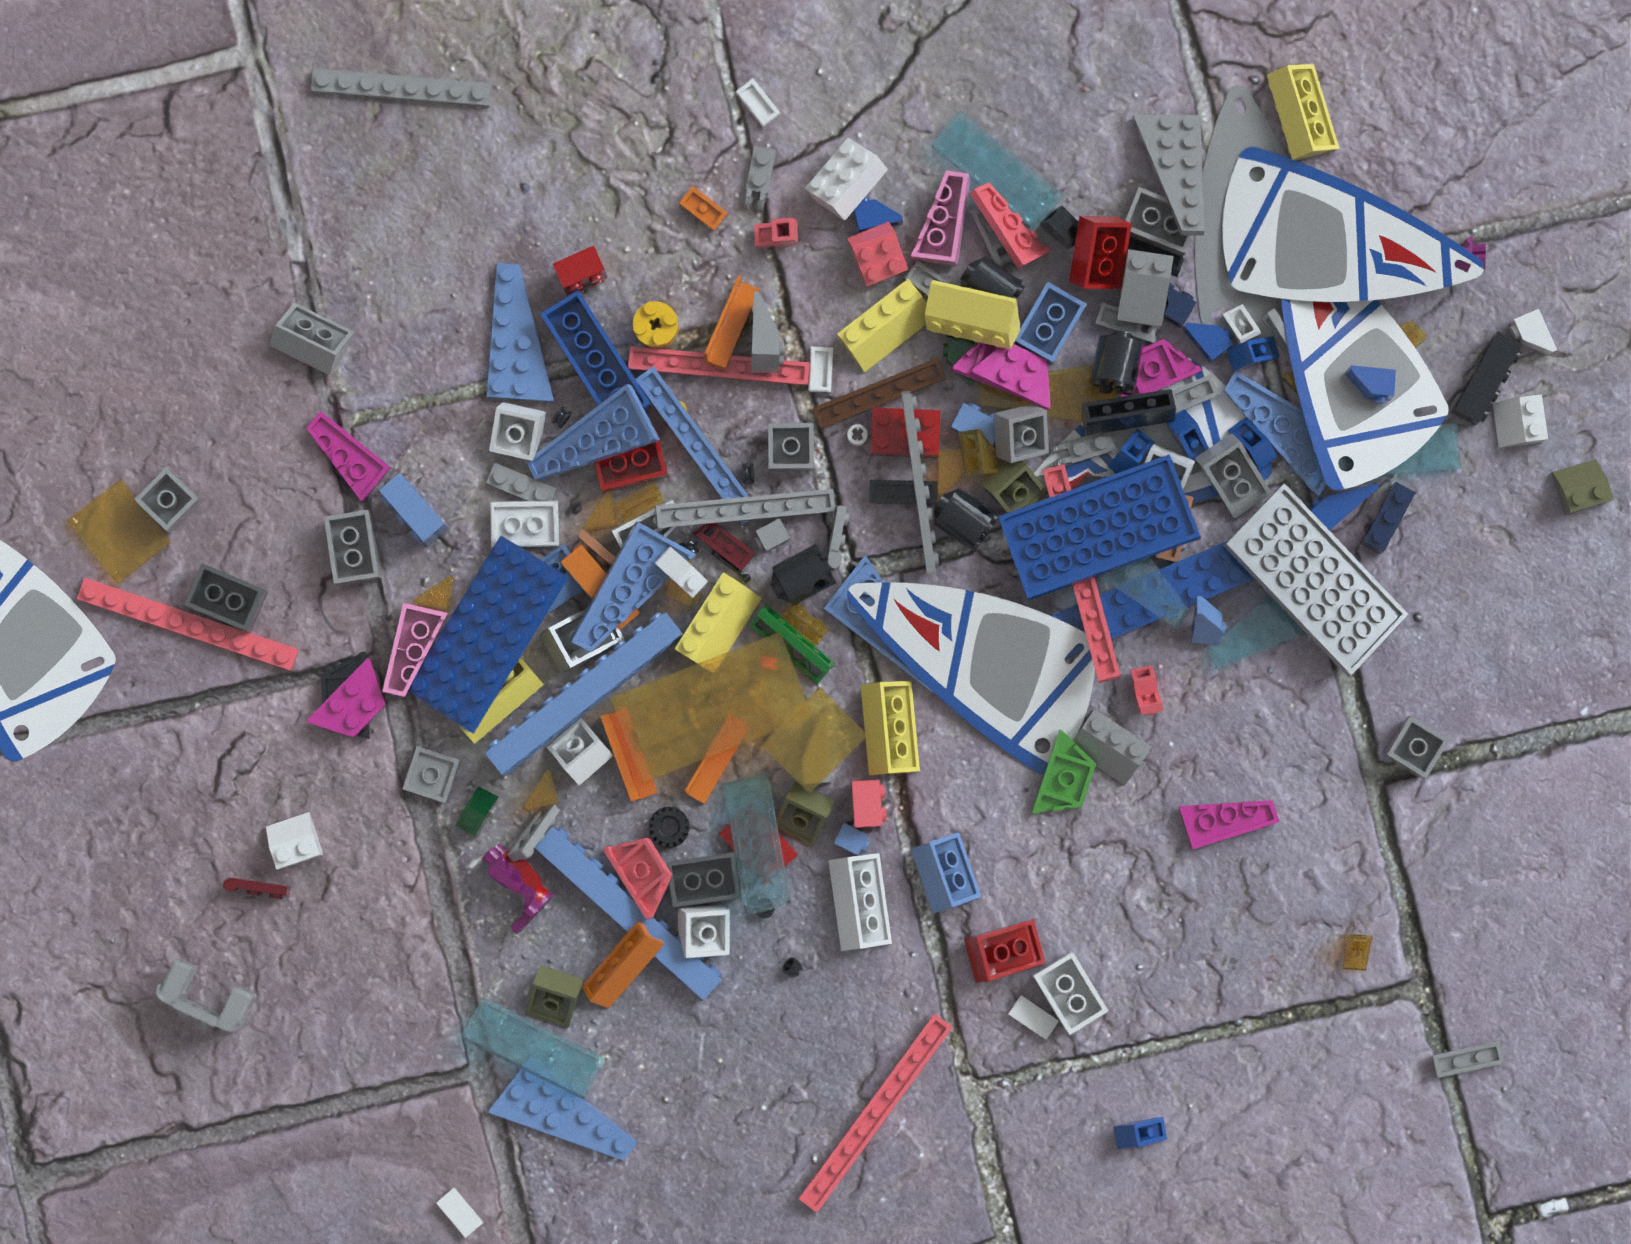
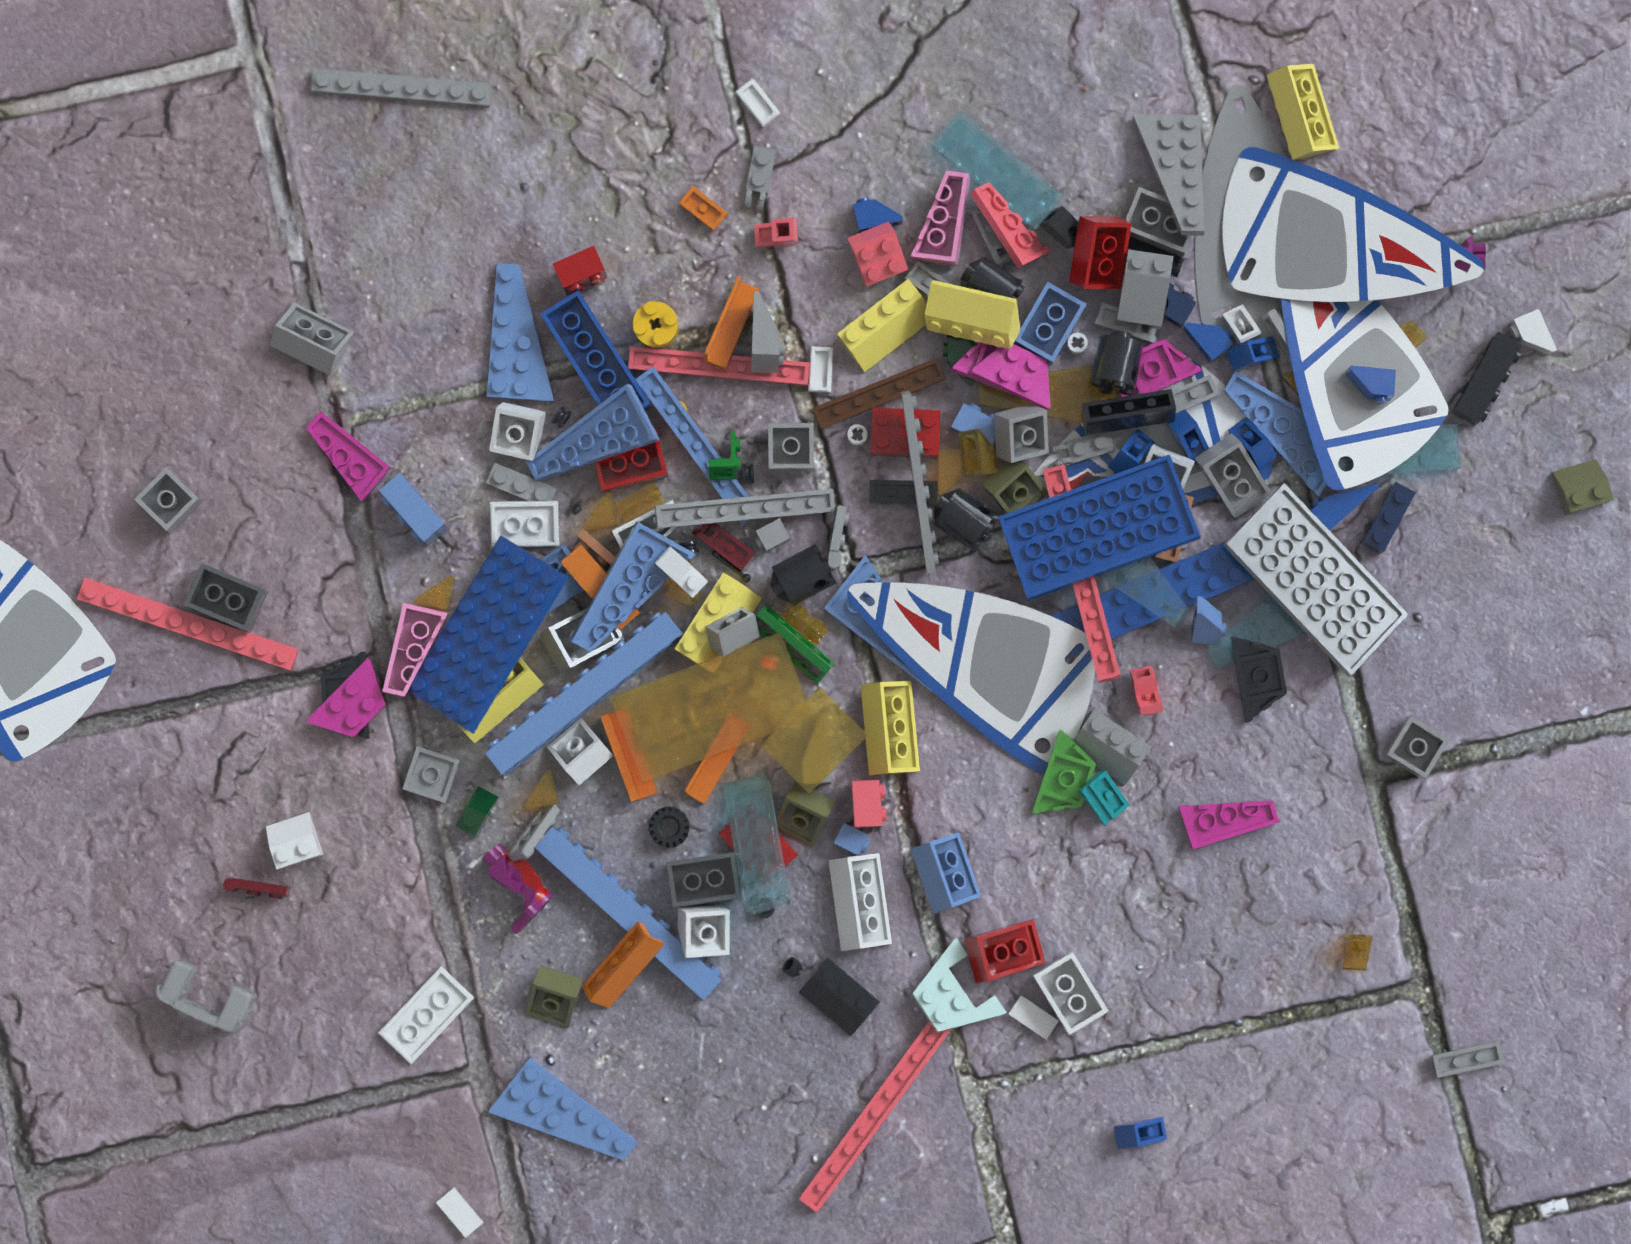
clear yellow piece [67,479,171,584] -> none
light grey brick [324,510,382,586] -> none
clear light blue plate [461,998,605,1100] -> none
coral wing [603,838,672,919] -> none
white brick [805,138,888,221] -> none
white slope [1492,394,1548,448] -> none
none -> white tile [378,966,475,1064]
none -> light grey brick [705,607,760,657]
none -> green bracket [708,430,741,480]
none -> black slope [799,957,880,1036]
none -> light aqua wing [911,938,1006,1033]
none -> white bush [1067,333,1088,354]
none -> teal plate [1078,769,1129,826]
none -> black wing [1230,636,1287,723]

